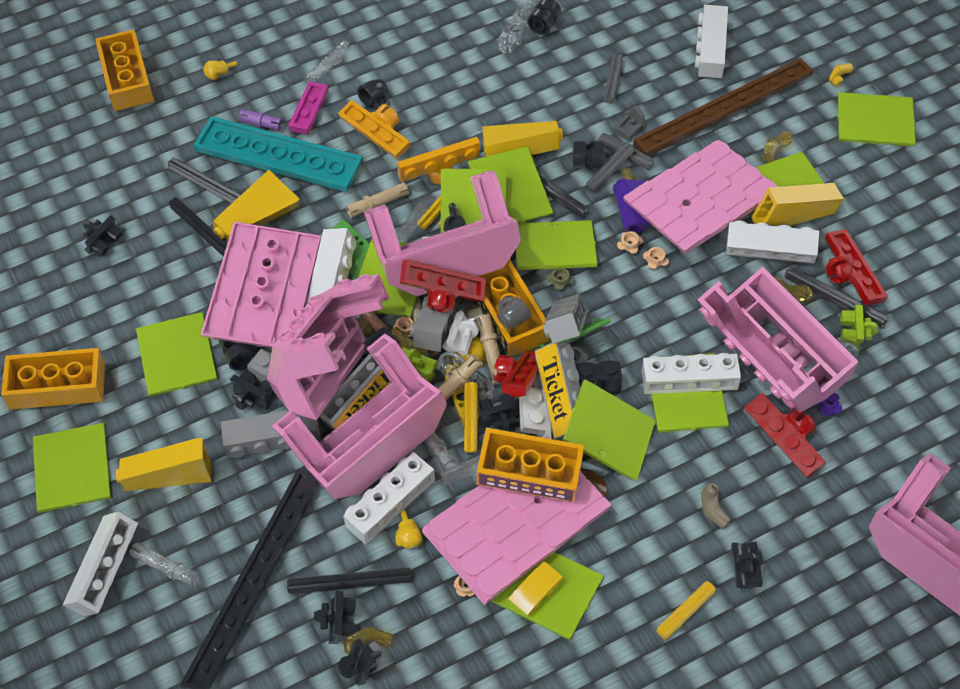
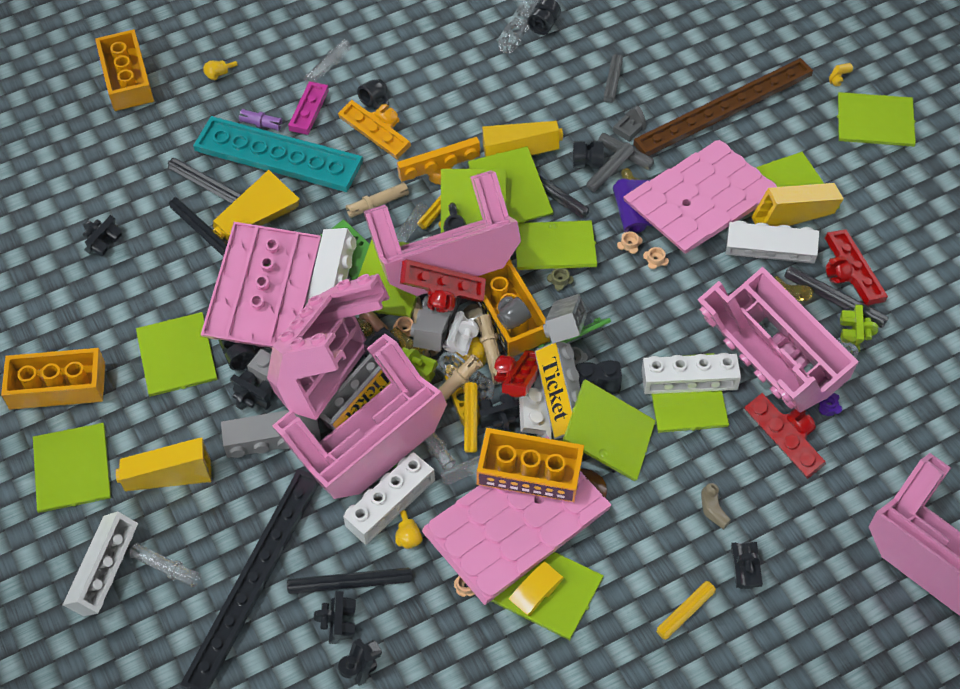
clear yellow arm [343,627,393,655] -> none
white brick [695,5,728,78] -> none
clear yellow arm [763,131,792,162] -> none

